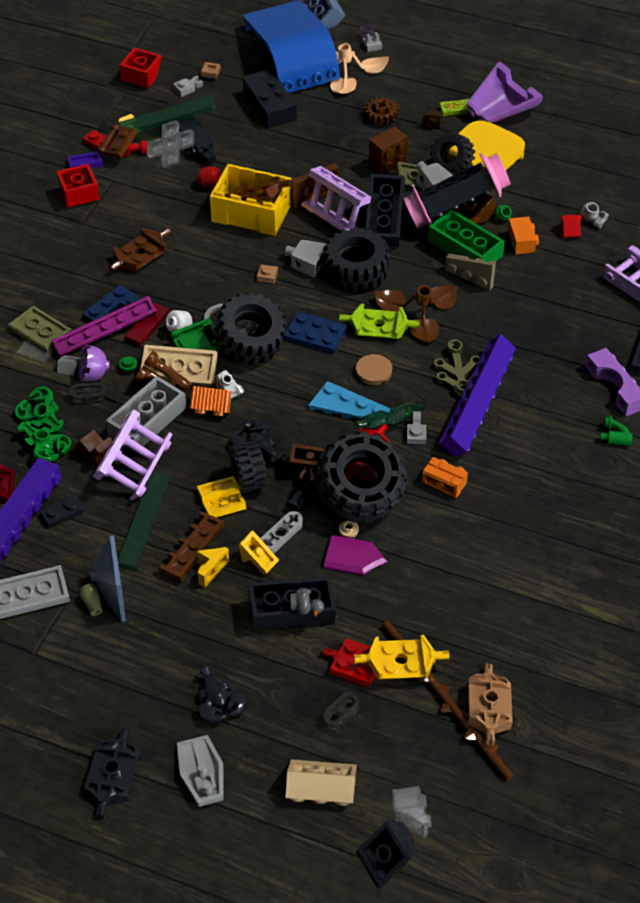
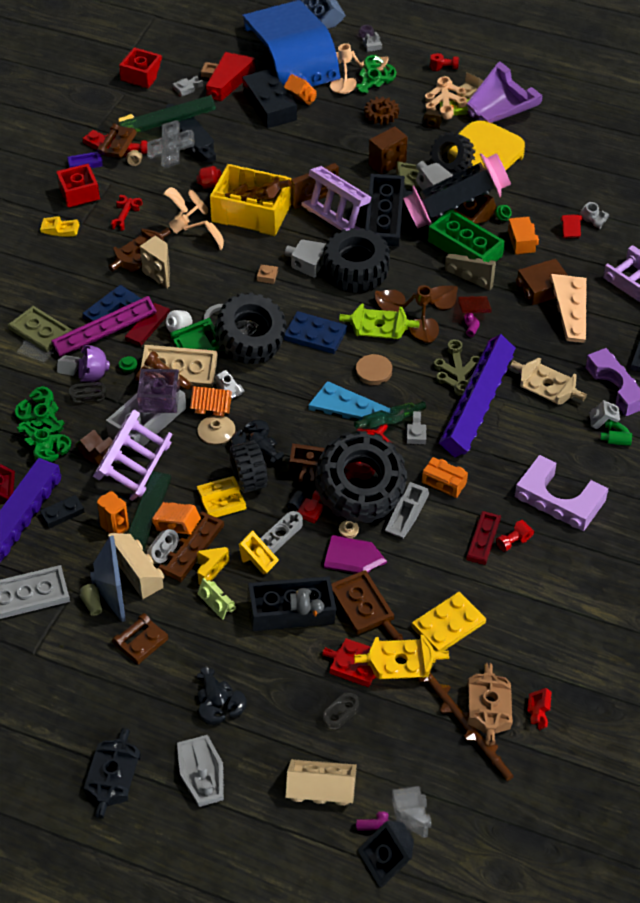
none -> yellow slope [40,216,80,237]
none -> orange brick [97,491,129,534]
none -> tan slope [108,533,164,599]
none -> red bar [111,195,142,231]
none -> reddish brown plate [112,613,169,665]
none -> tan plate [126,150,143,166]
none -> clear purple slope [137,369,180,413]
none -> tan slope [140,236,170,288]
none -> light grey plate [147,529,179,564]
none -> orange brick [152,502,201,534]
none -> light nougat plant [164,188,224,250]
none -> yellowish green hinge [197,578,236,620]
none -> tan dish [198,415,235,445]
none -> red slope [206,52,255,101]
none -> orange brick [284,74,317,105]
none -> red plate [297,490,324,524]
none -> reddish brown plate [331,570,394,635]
none -> green animal [356,55,396,94]
none -> magenta arm [356,812,390,831]
none -> light grey slope [385,482,429,538]
none -> yellow plate [412,592,486,651]
none -> light nougat plant [425,76,467,120]
none -> red leg [430,53,459,71]
none -> tan slope [456,73,483,99]
none -> clear red piece [458,296,492,313]
none -> magenta arm [464,313,480,337]
none -> dark red tile [466,511,501,565]
none -> red leg [496,520,534,552]
none -> tan plate [510,358,587,404]
none -> lavender arch [515,455,608,532]
none -> reddish brown brick [516,258,568,305]
none -> red plate [528,688,551,729]
none -> light nougat wing [550,274,586,343]
none -> light grey bracket [590,400,620,429]

